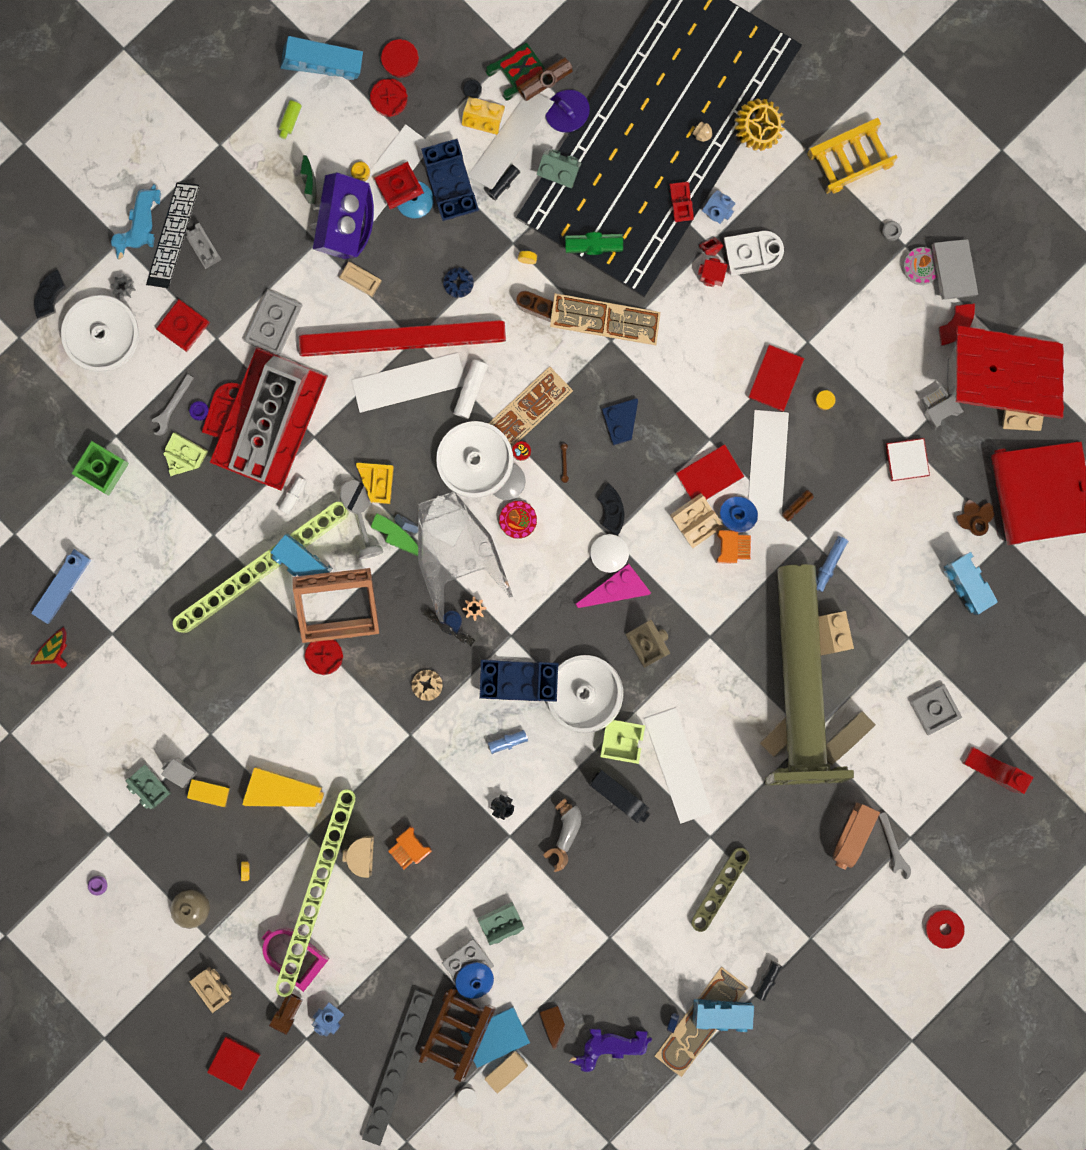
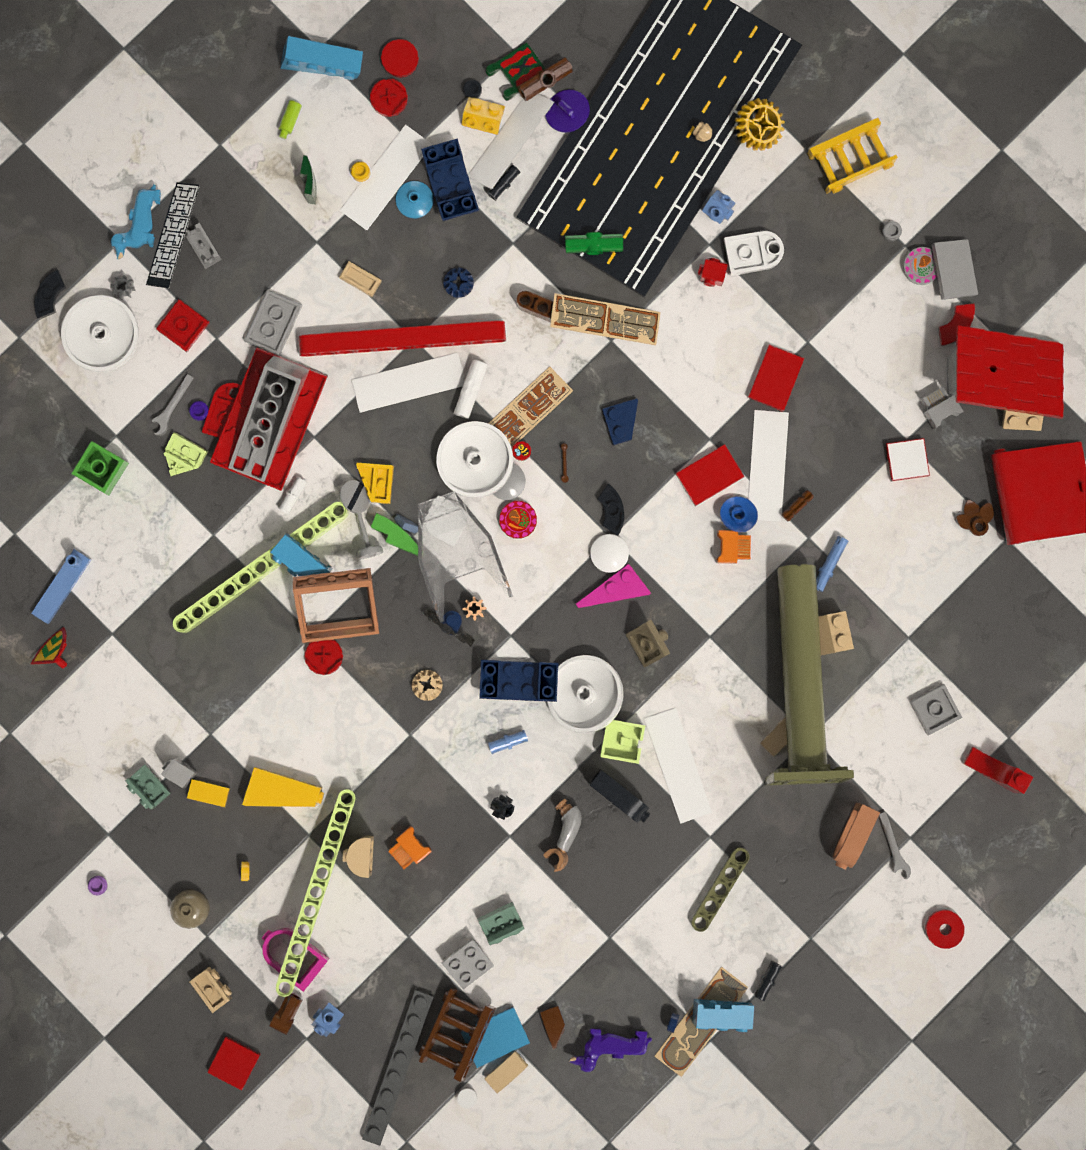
dark purple piece [310,172,374,259] -> none
red tile [374,161,424,210] -> none
blue dish [455,962,494,999] -> none
yellow tile [518,251,537,264] -> none
sand green bracket [536,149,582,188] -> none
red slope [669,182,694,222] -> none
tan slope [670,493,724,548] -> none
red slope [699,237,723,256] -> none
yellow tile [815,390,835,410] -> none
dark tan slope [826,711,876,765] -> none
wedge [944,552,998,615] -> none

